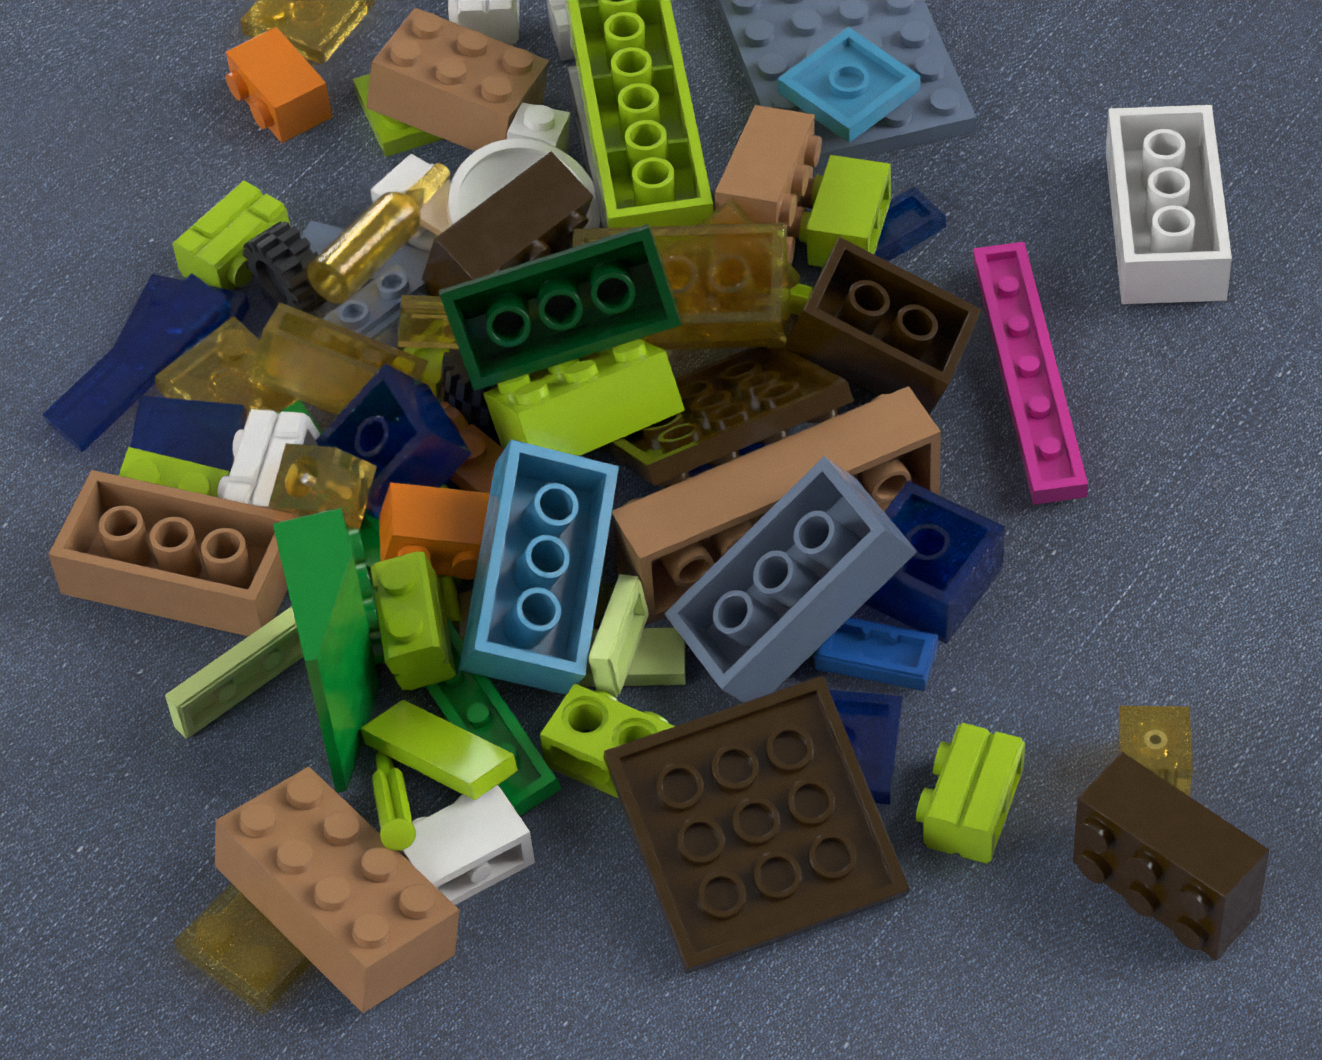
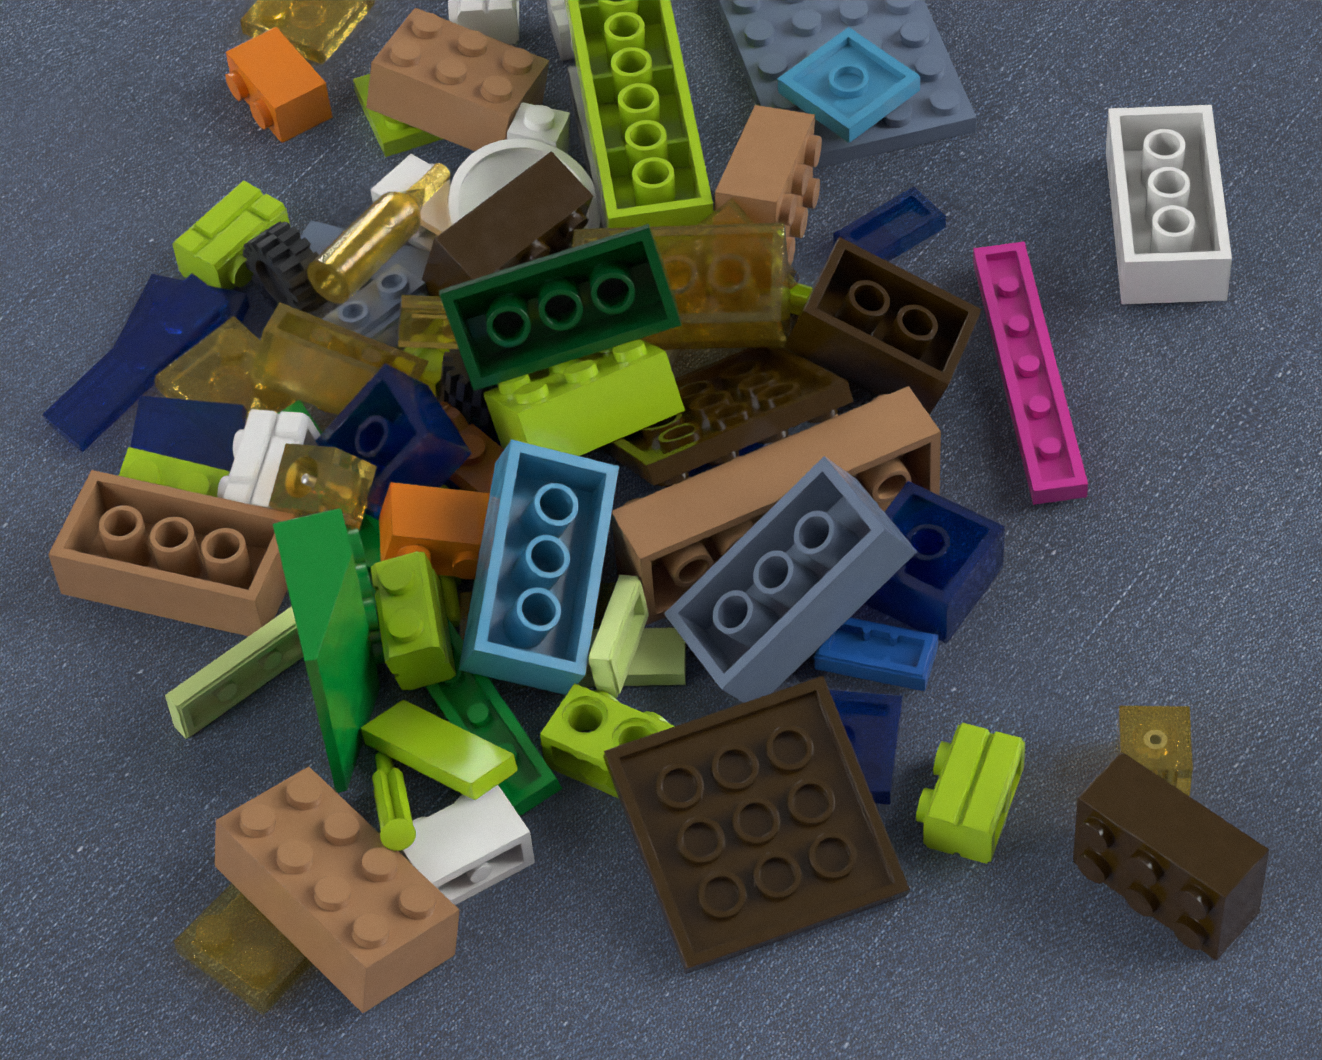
lime brick [799,155,891,267] -> none

